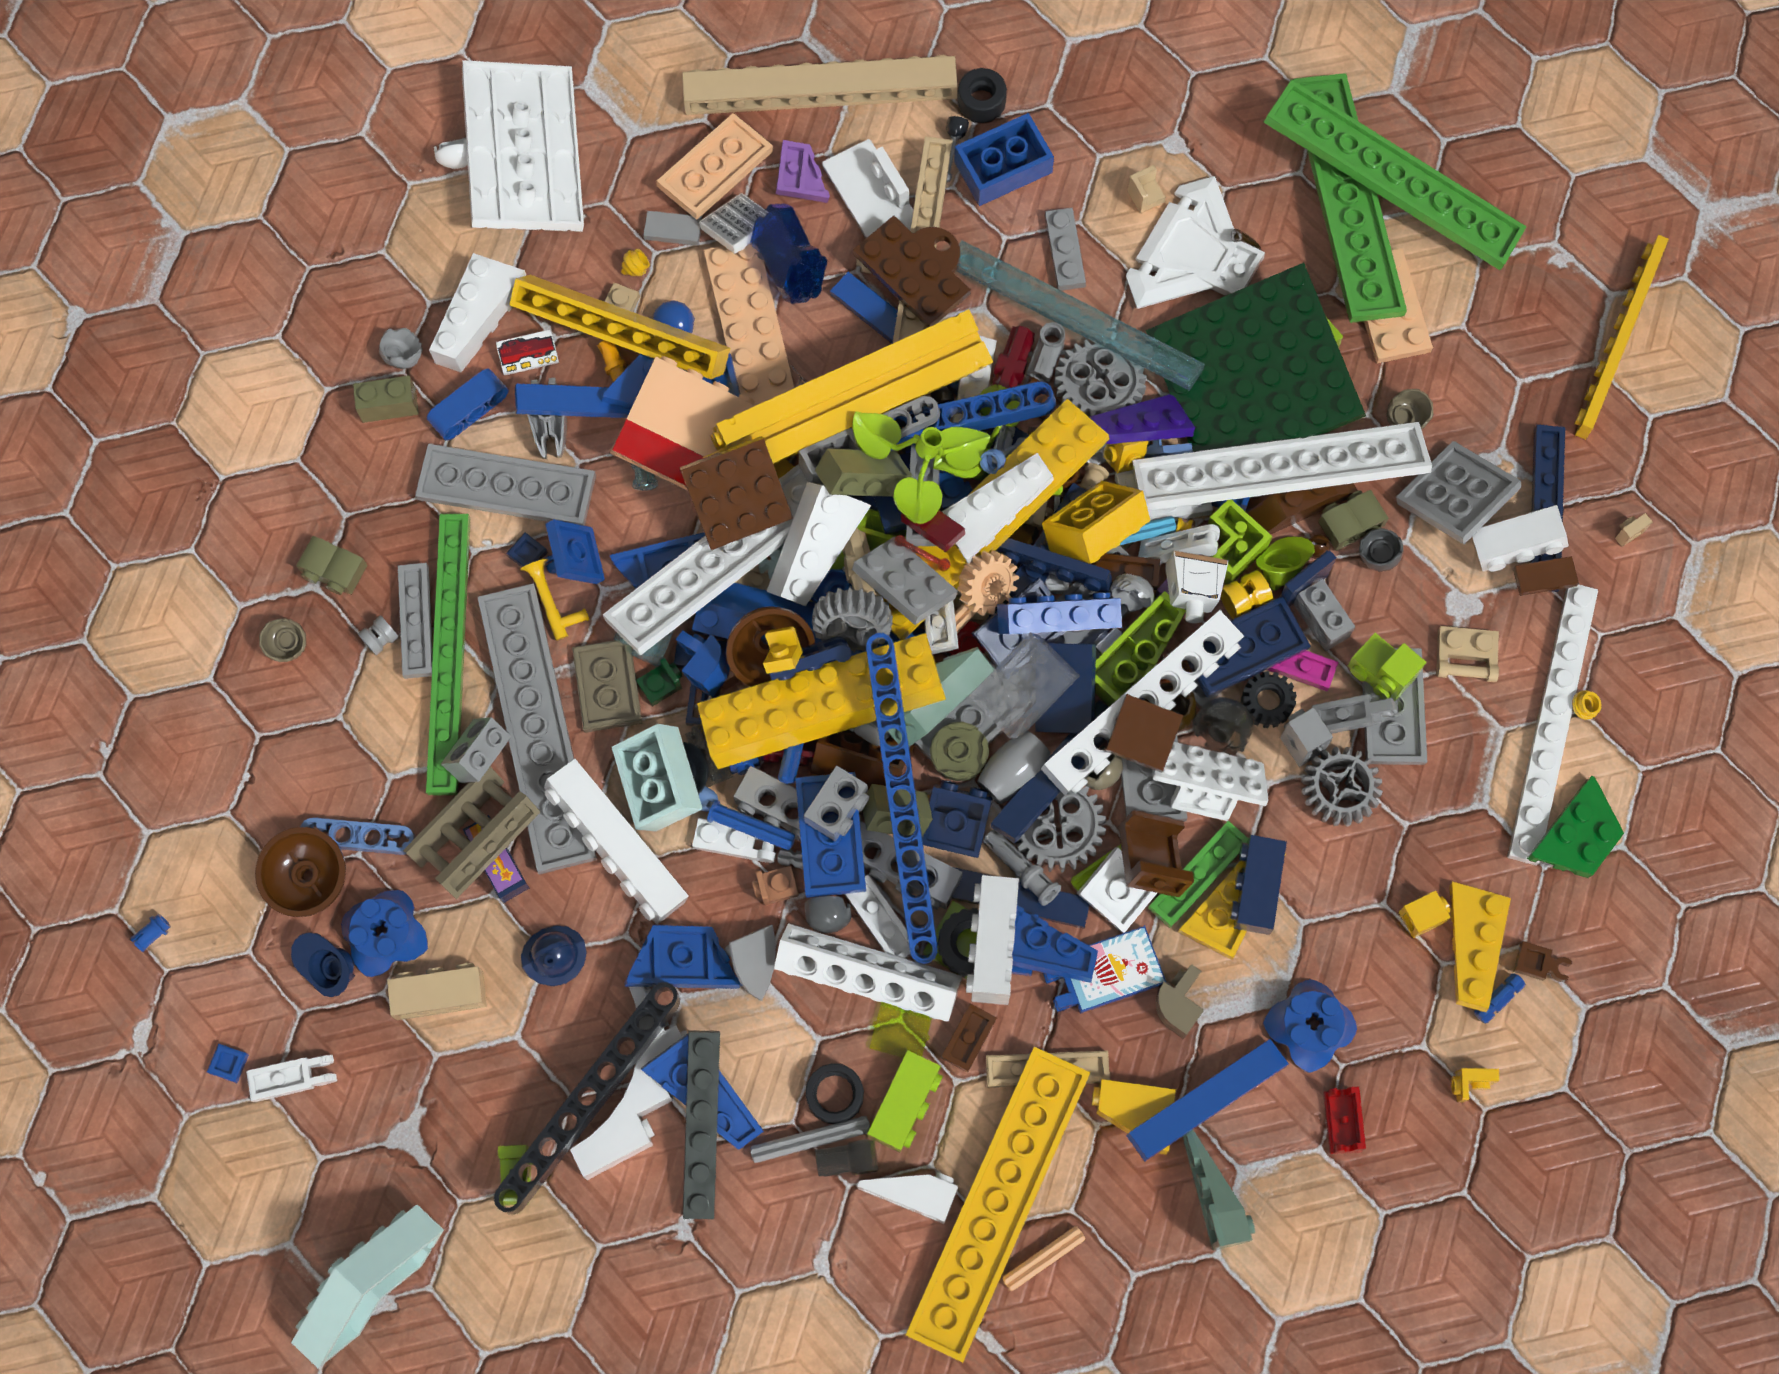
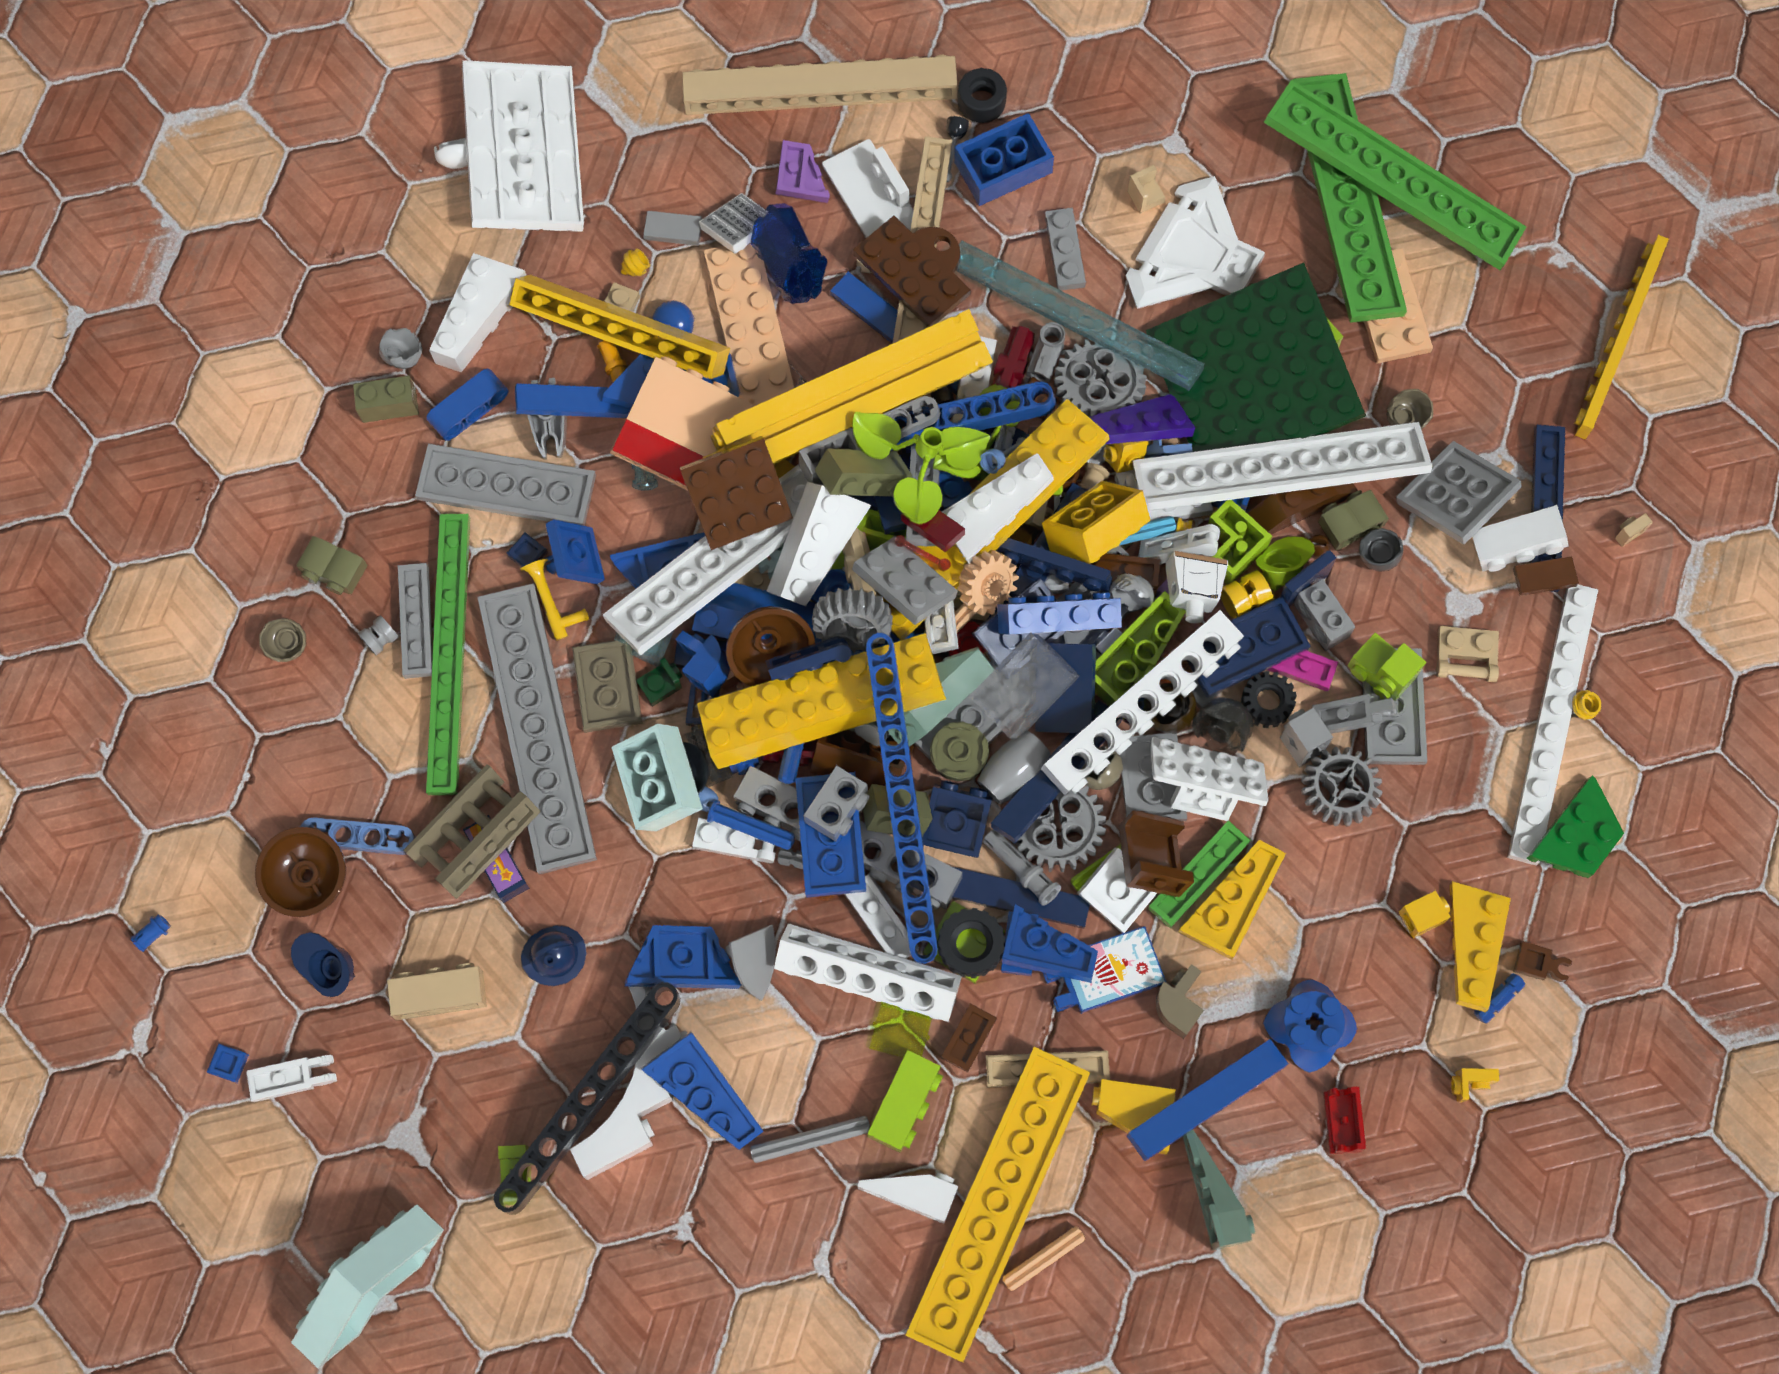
blue brick [341,890,428,977] -> none
light grey brick [441,717,512,783] -> none
slope [496,330,559,376] -> none
white brick [544,759,688,925] -> none
light nougat plate [657,113,773,220] -> none
pearl dark grey plate [683,1030,720,1219] -> none
nougat bracket [752,866,799,906] -> none
yellow bracket [763,626,803,674] -> none
dark grey hair [804,896,851,934] -> none
black tyre [805,1063,864,1124] -> none
clear smoke piece [815,1139,879,1177] -> none
white wedge [966,875,1019,1005] -> none
reddish brown tile [1105,694,1183,773] -> none
dark blue brick [1230,835,1287,935] -> none
dark brown piece [1231,229,1261,250] -> none

